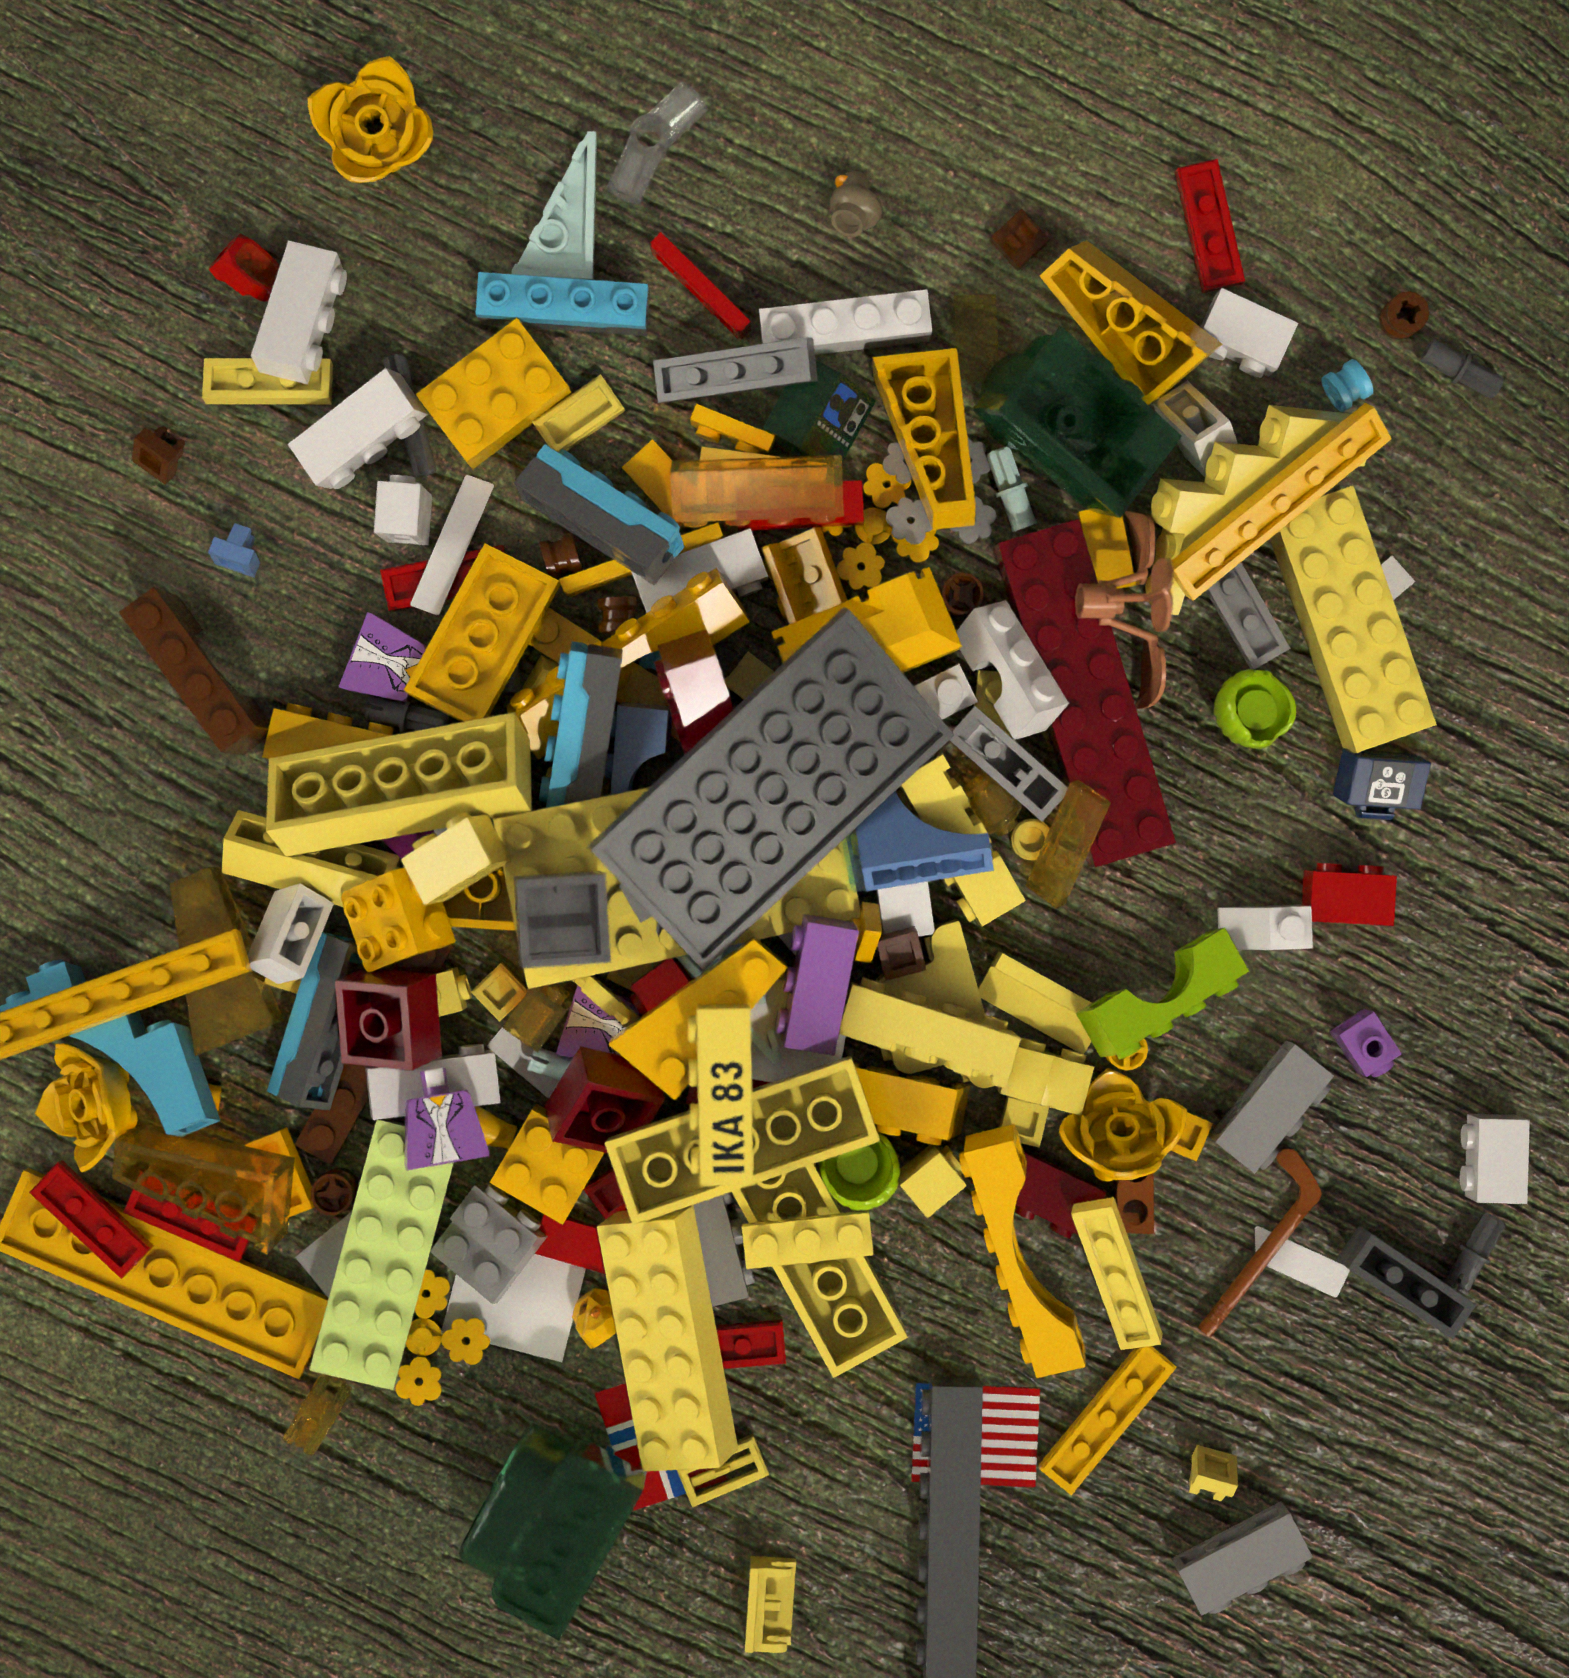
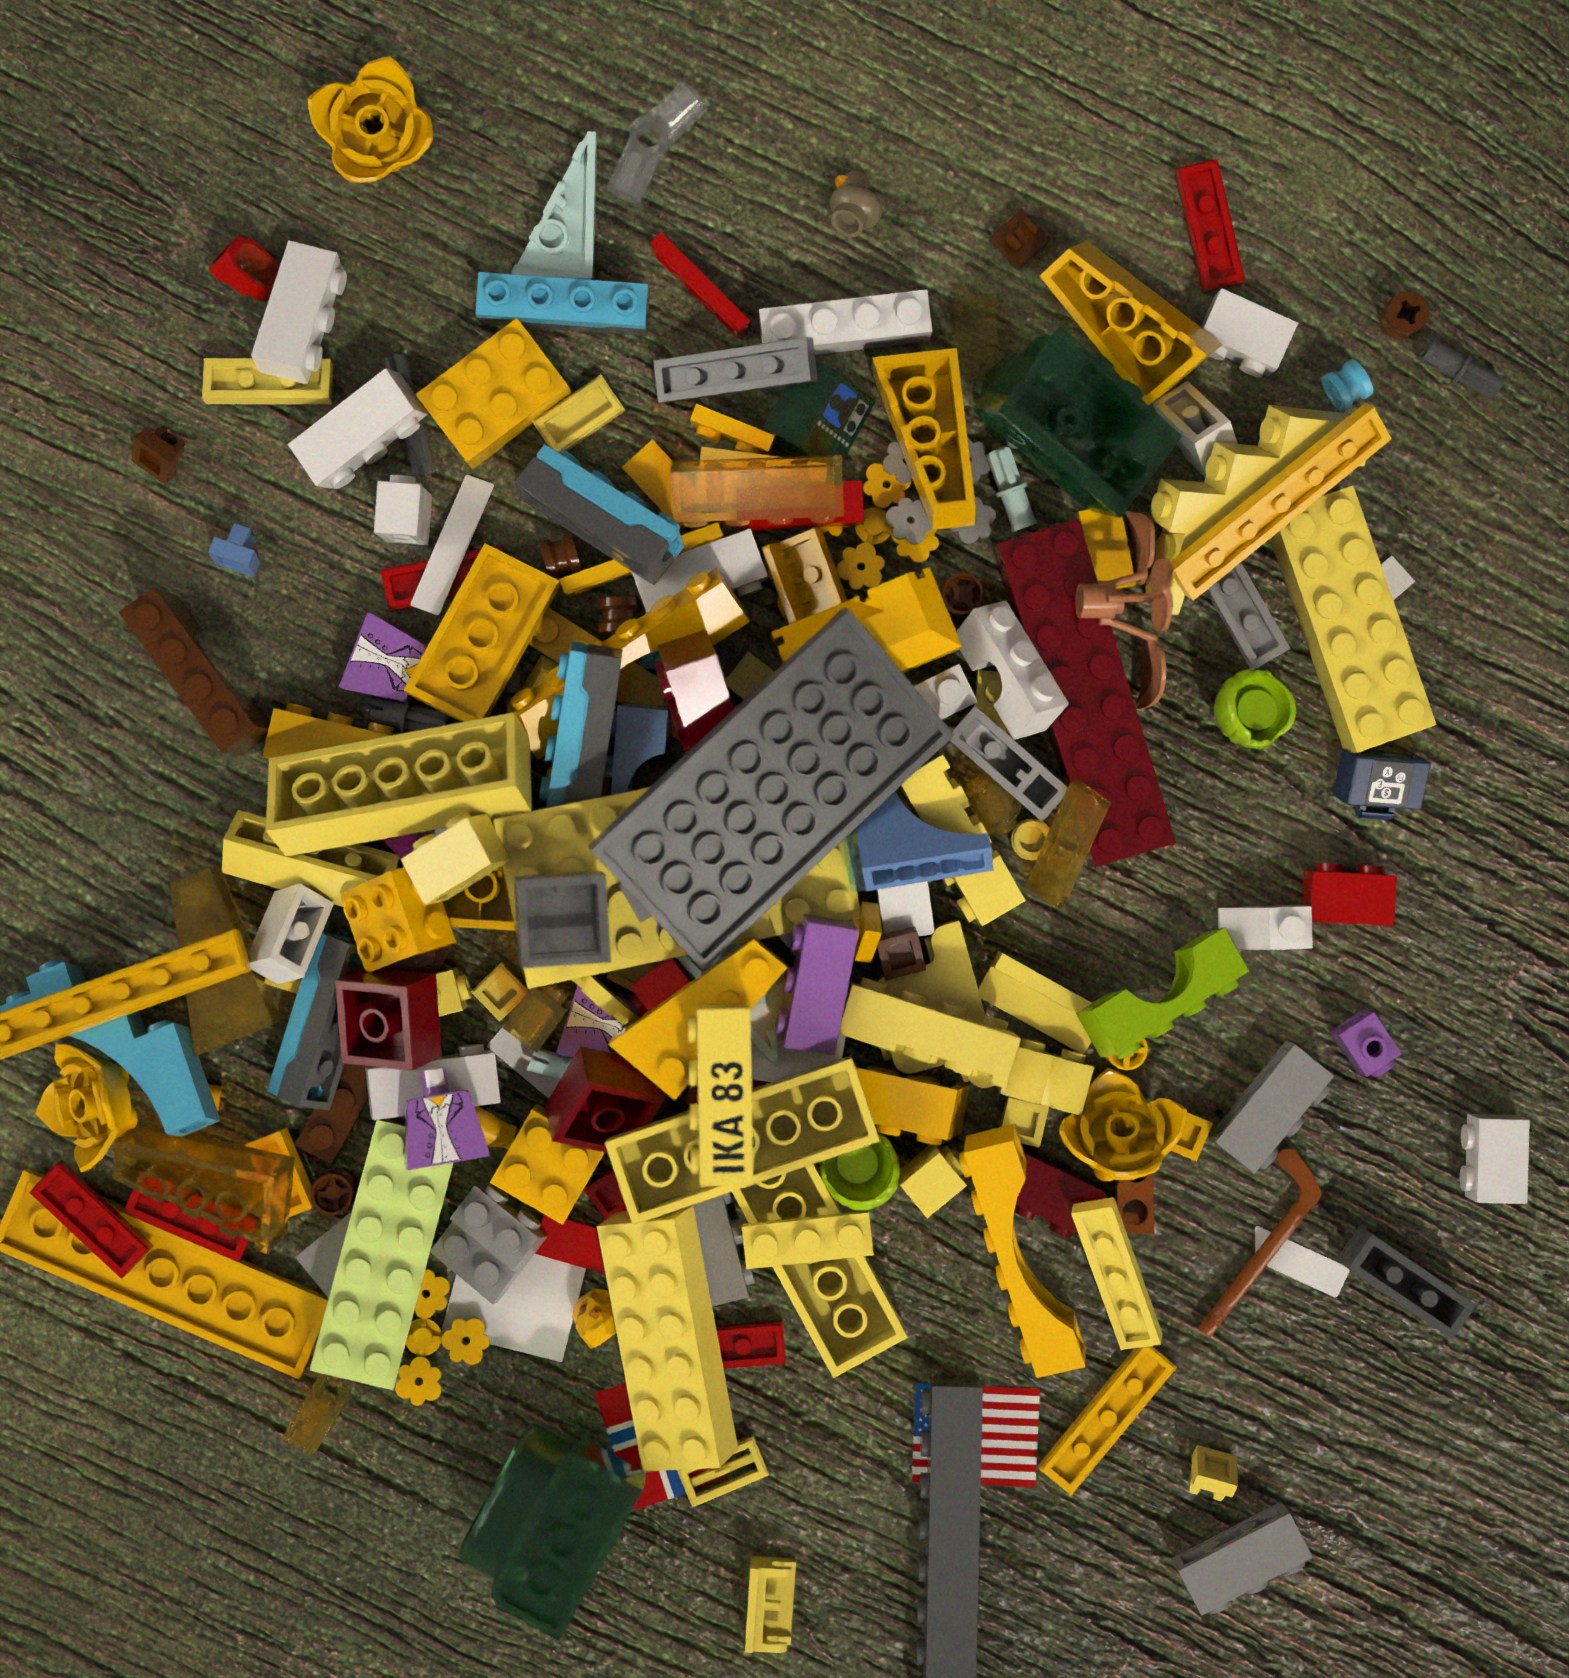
dark grey axle [1443,1213,1505,1296] -> none

